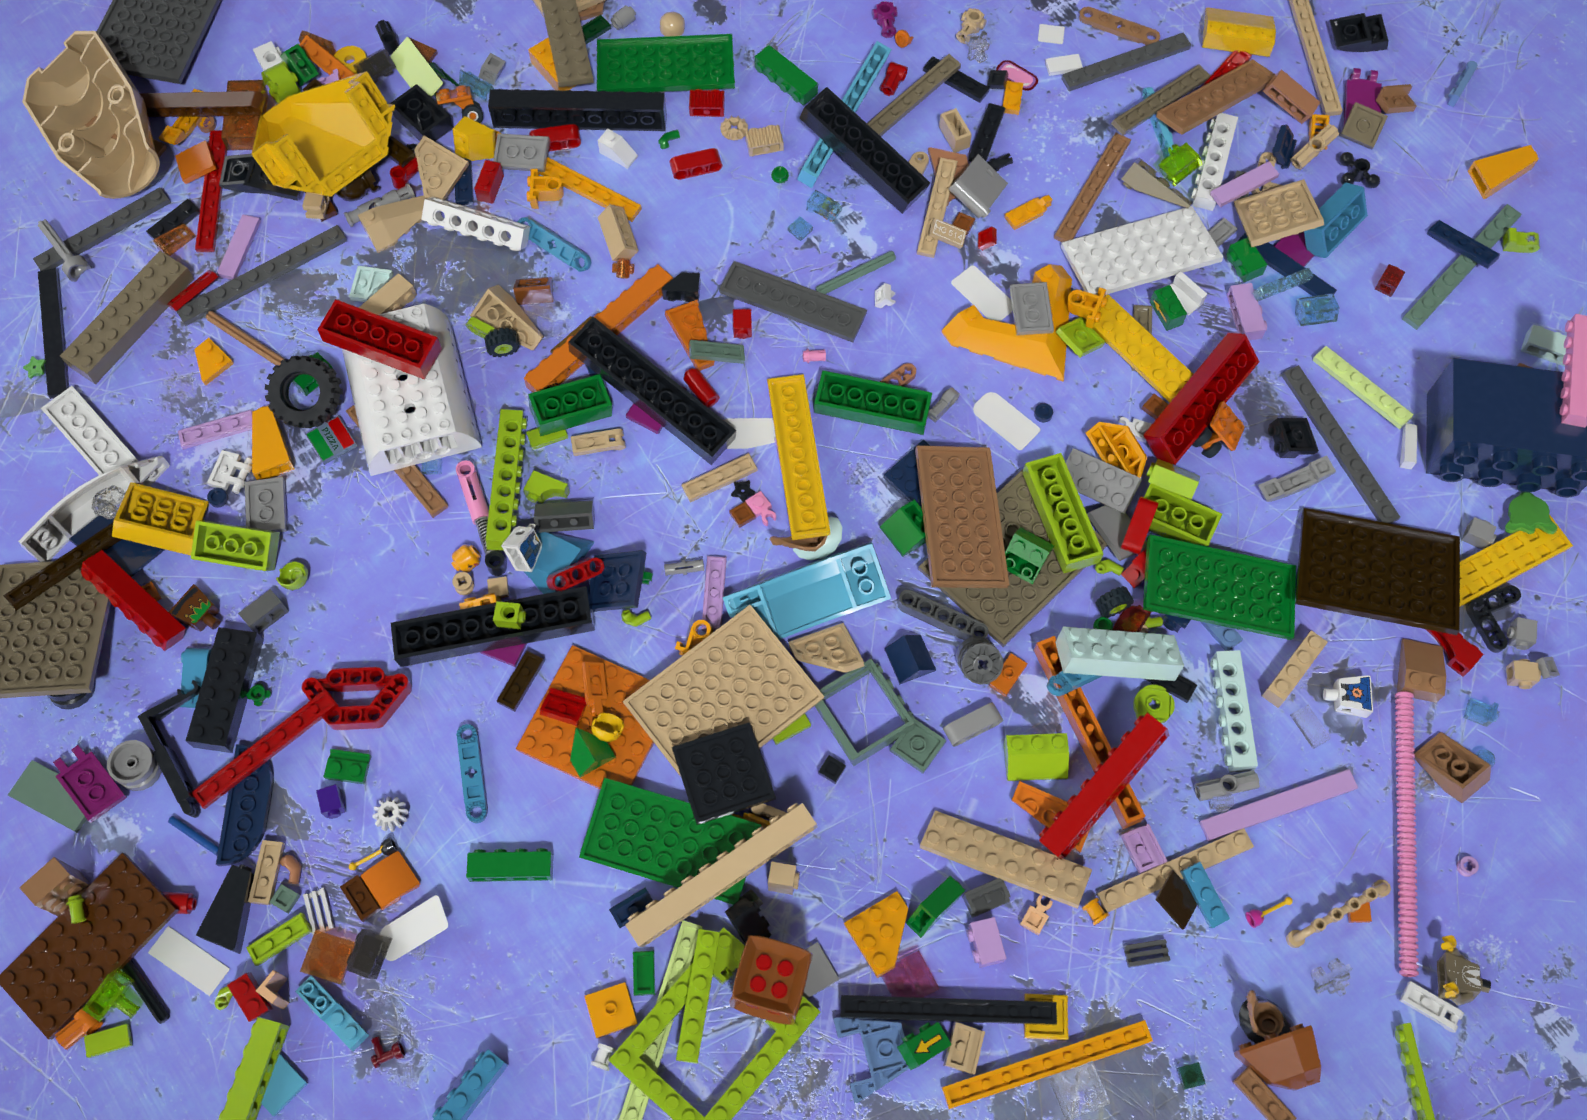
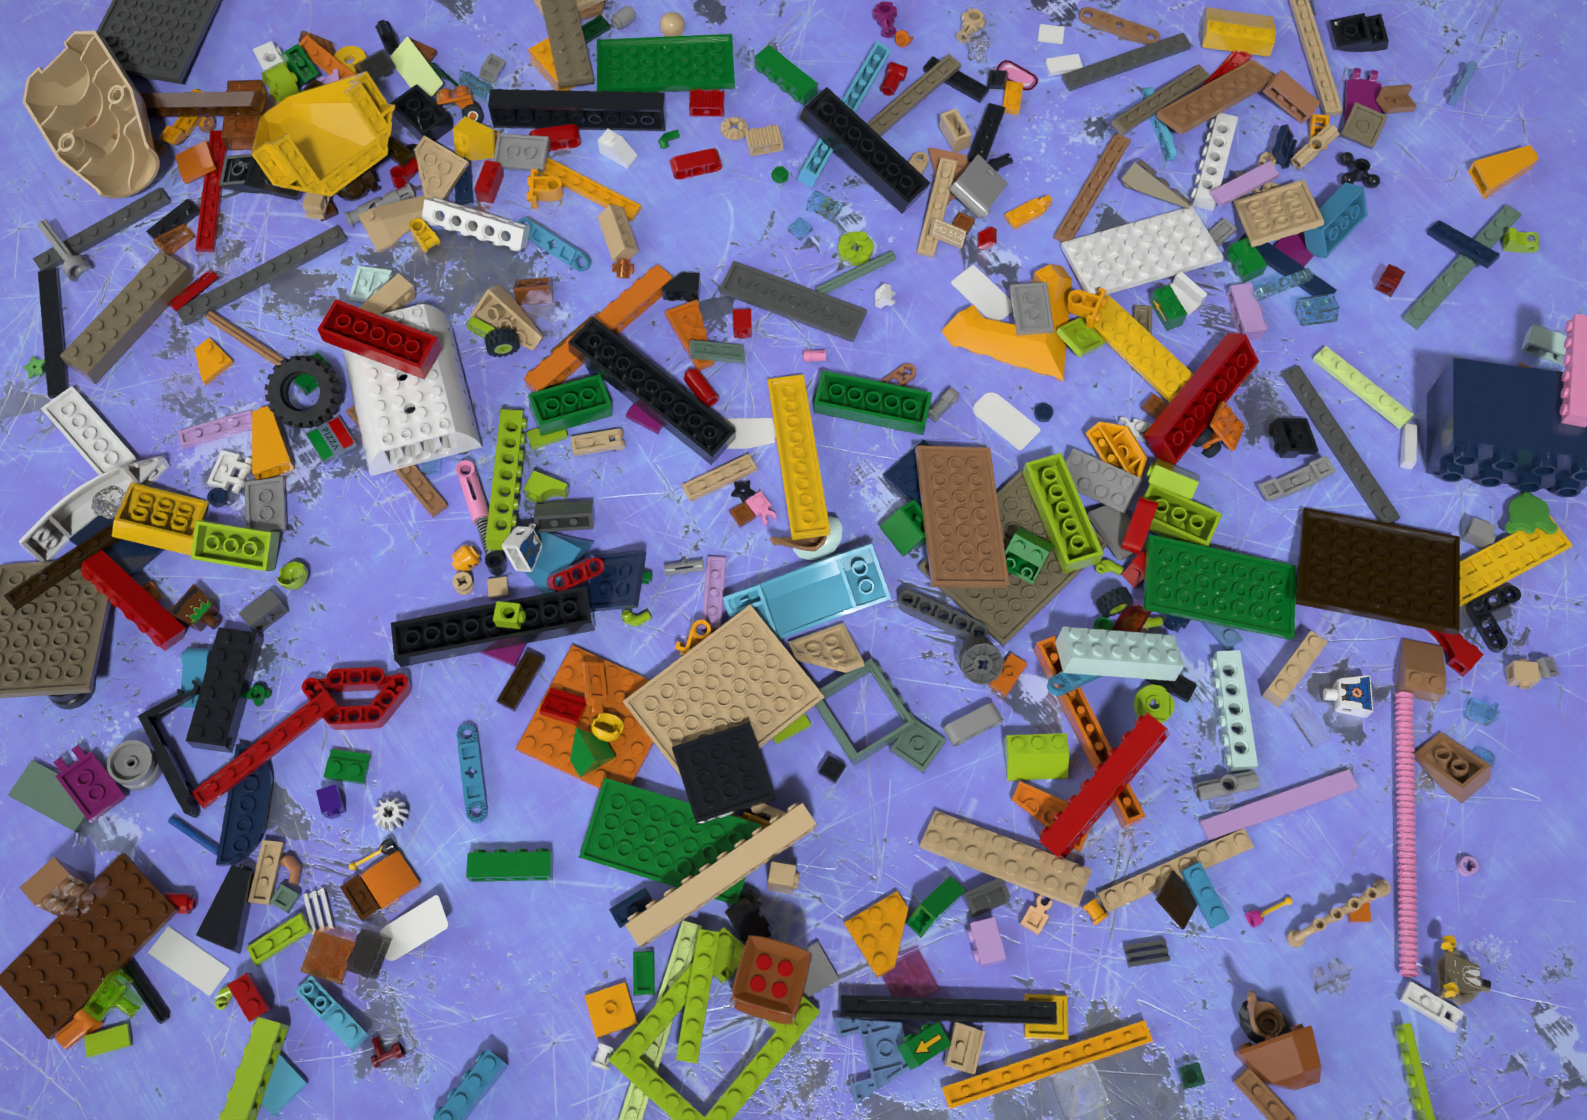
lime pin [66,895,86,924] -> none
lavender tile [216,214,261,280] -> none
light nougat panel [256,970,289,1010] -> none
light orange wing [459,593,502,610] -> none
dark blue slope [884,635,936,684] -> none
lavender plate [1121,824,1167,874] -> none
clear neon green brick [1158,142,1202,187] -> none
light grey brick [1507,617,1537,650] -> none
none -> yellow piece [409,218,441,254]
none -> lime plate [838,231,874,266]

